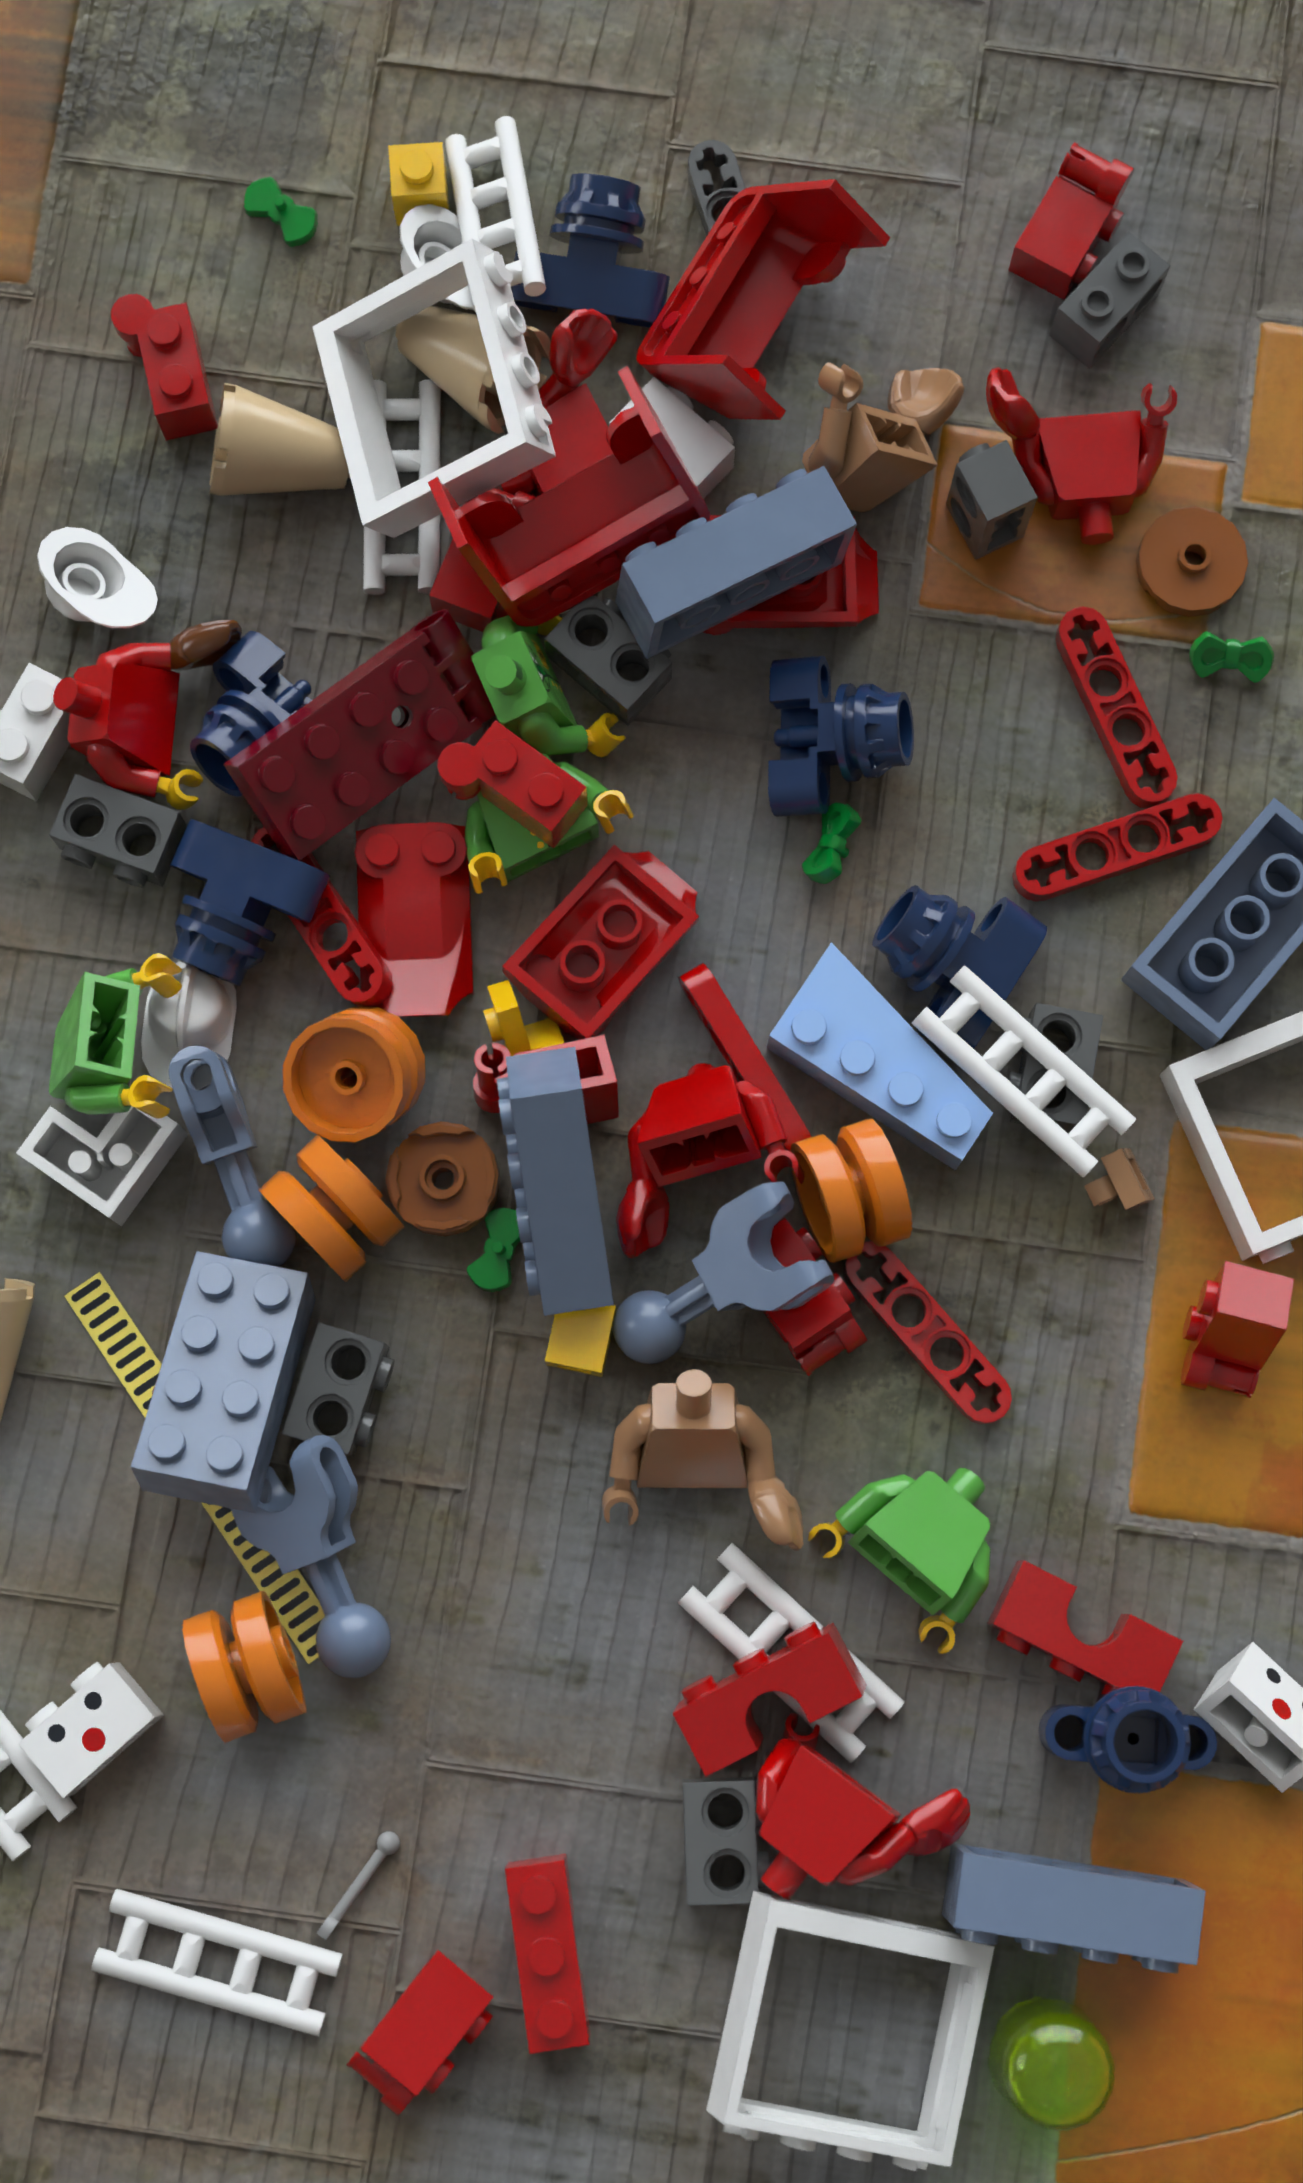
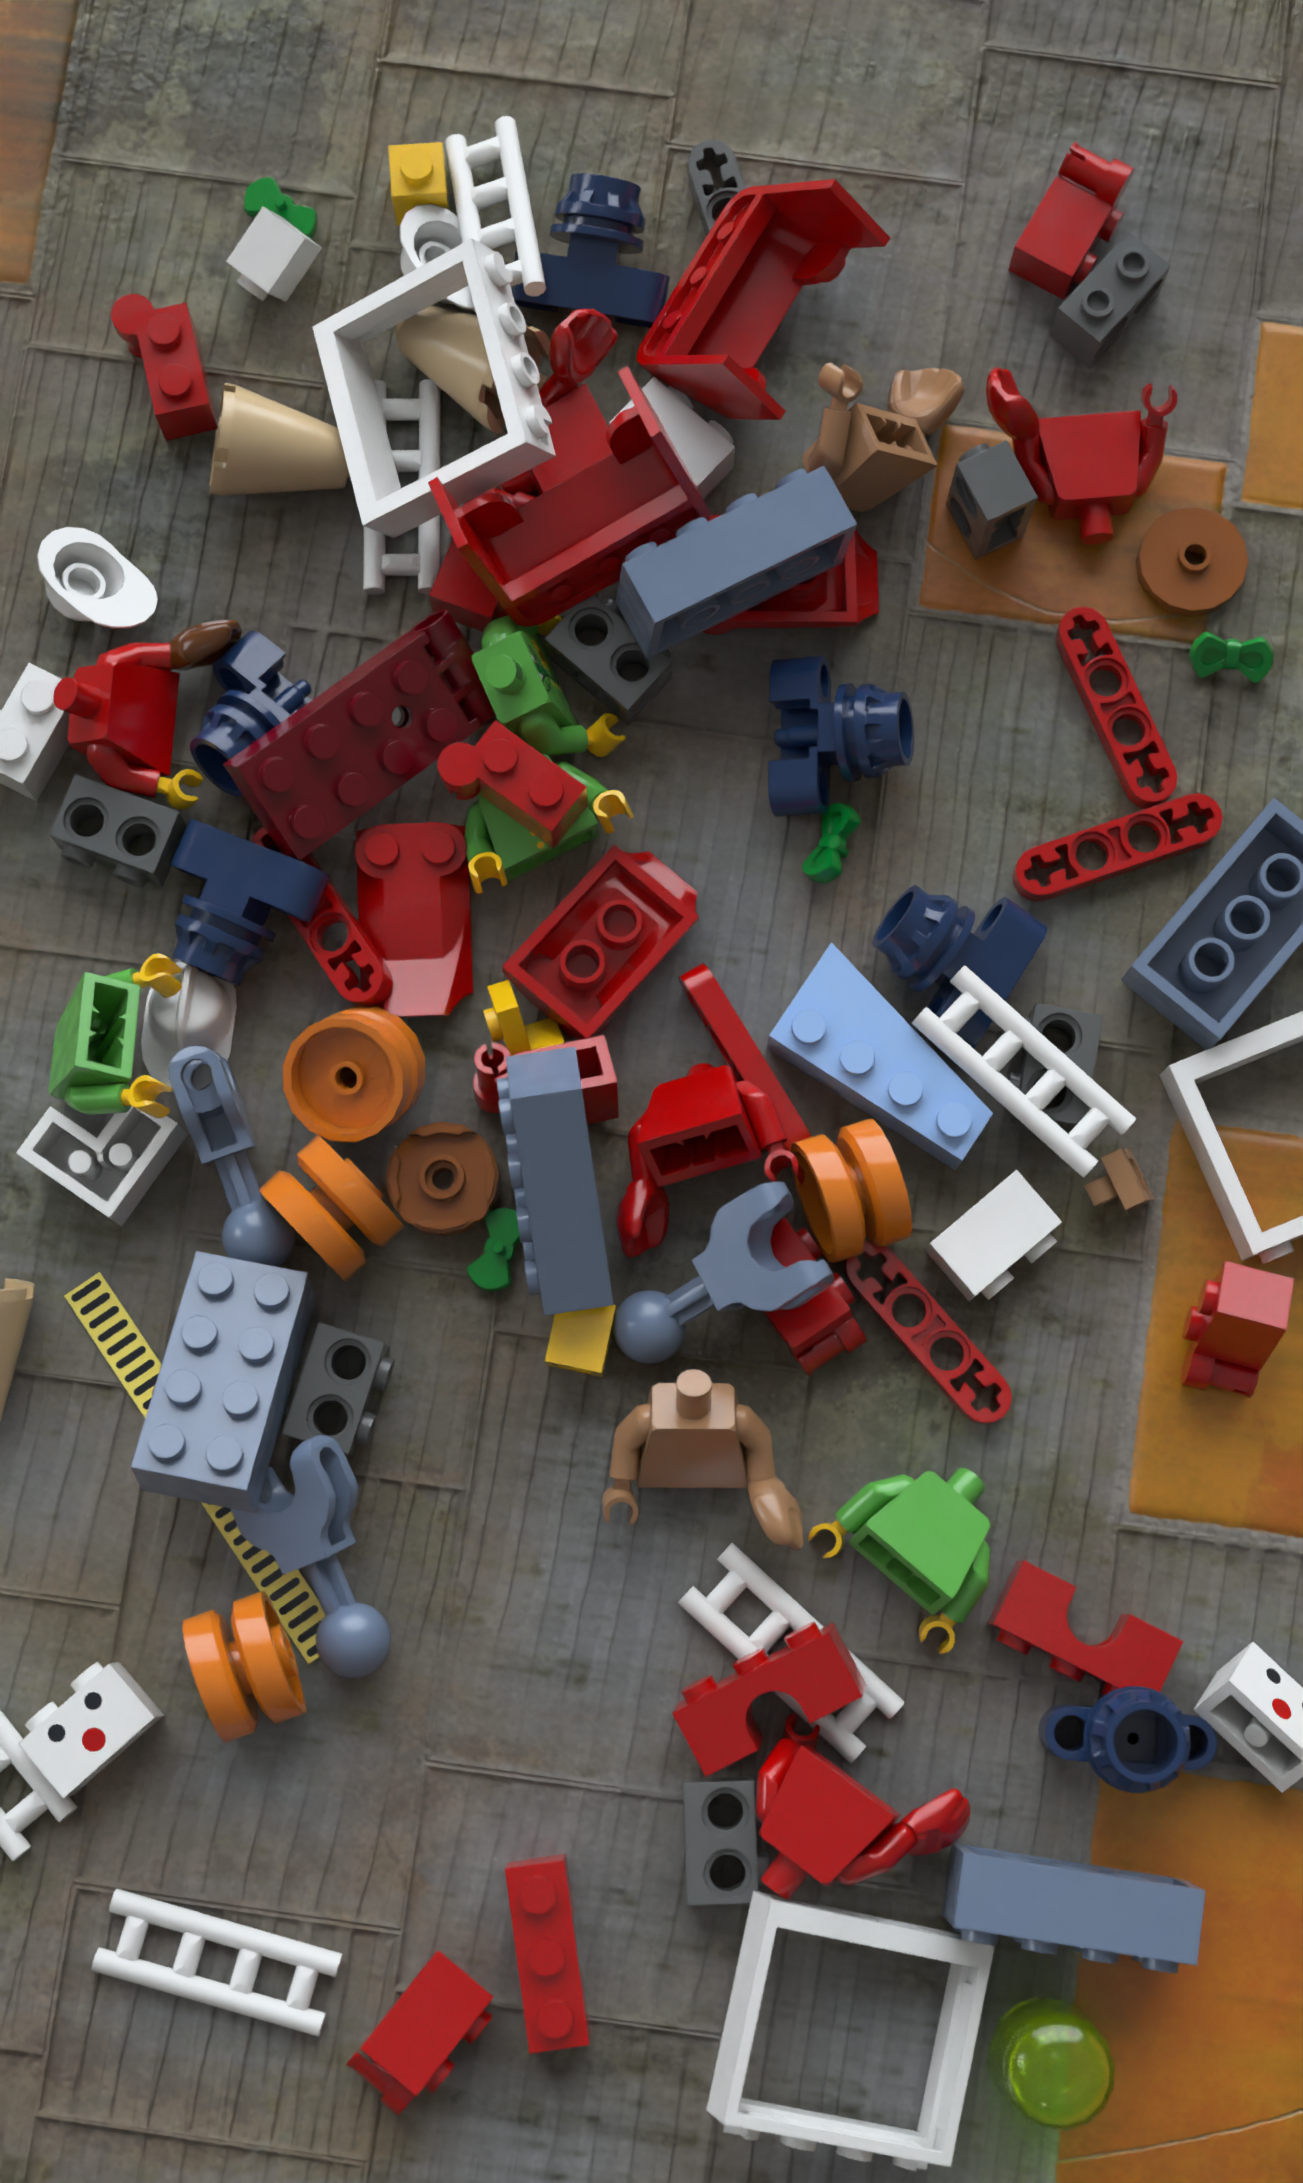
light grey hinge [316,1831,400,1940] -> none
none -> white brick [226,207,322,302]
none -> white brick [925,1170,1062,1301]

